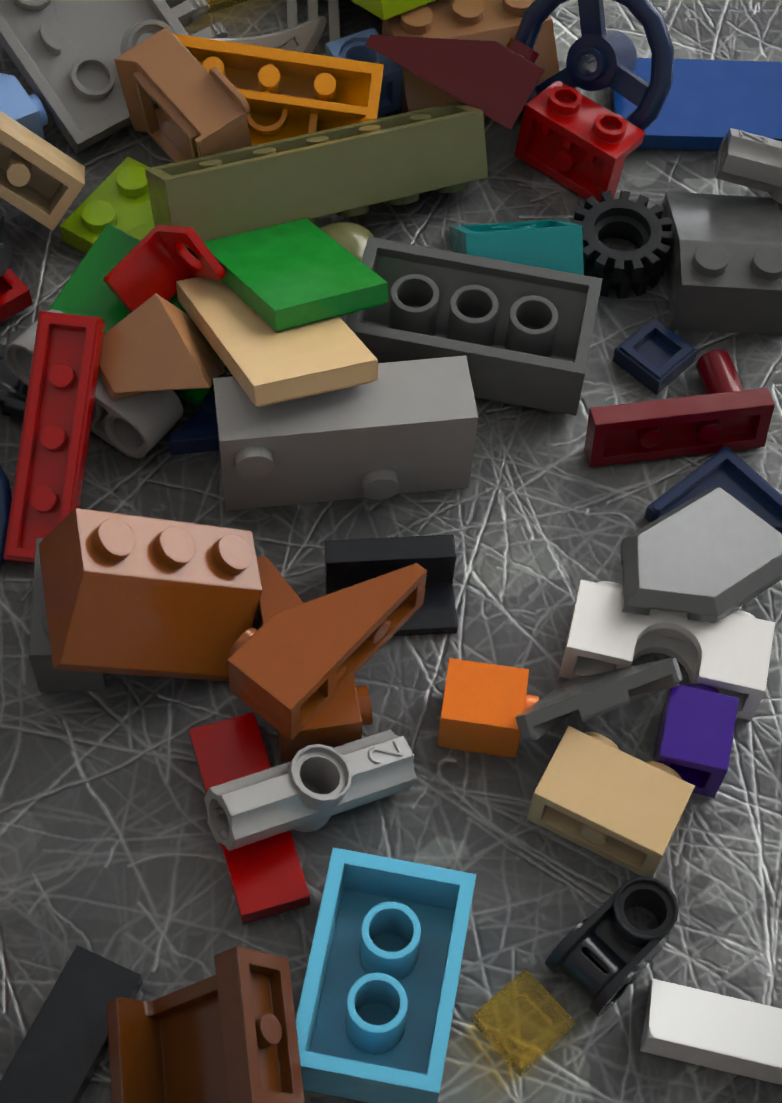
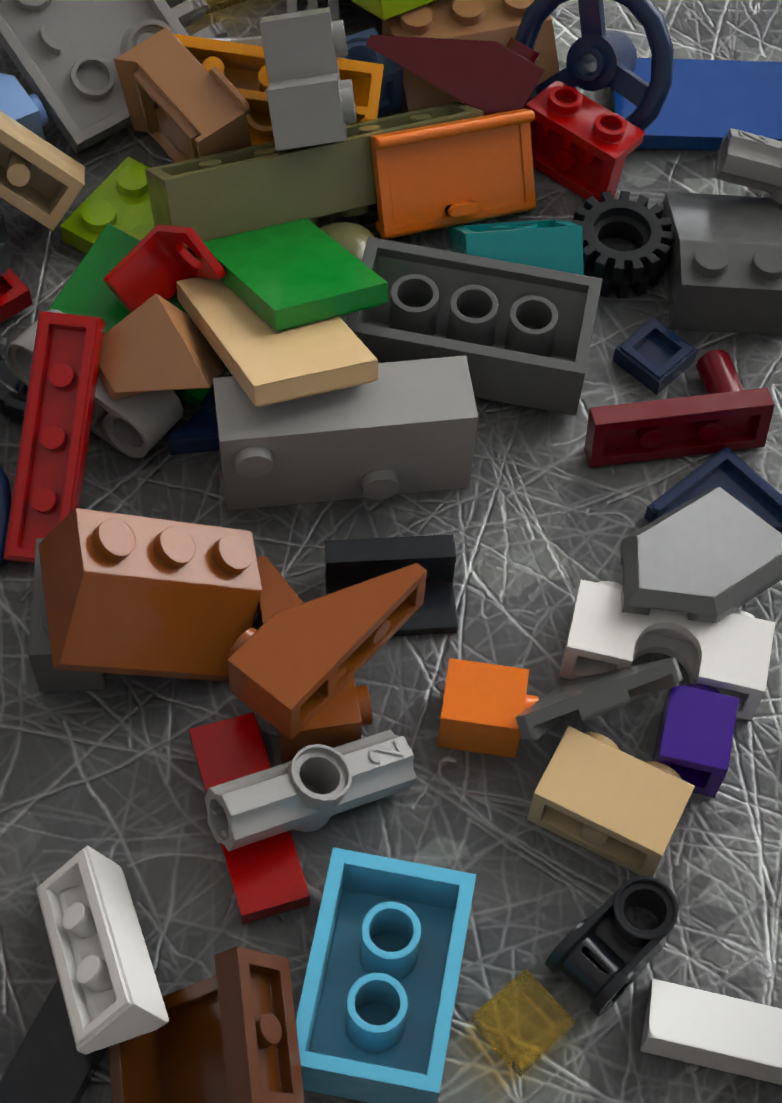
none -> white slope [36,845,169,1055]
none -> light grey brick [259,7,357,151]
none -> orange door [370,109,536,240]

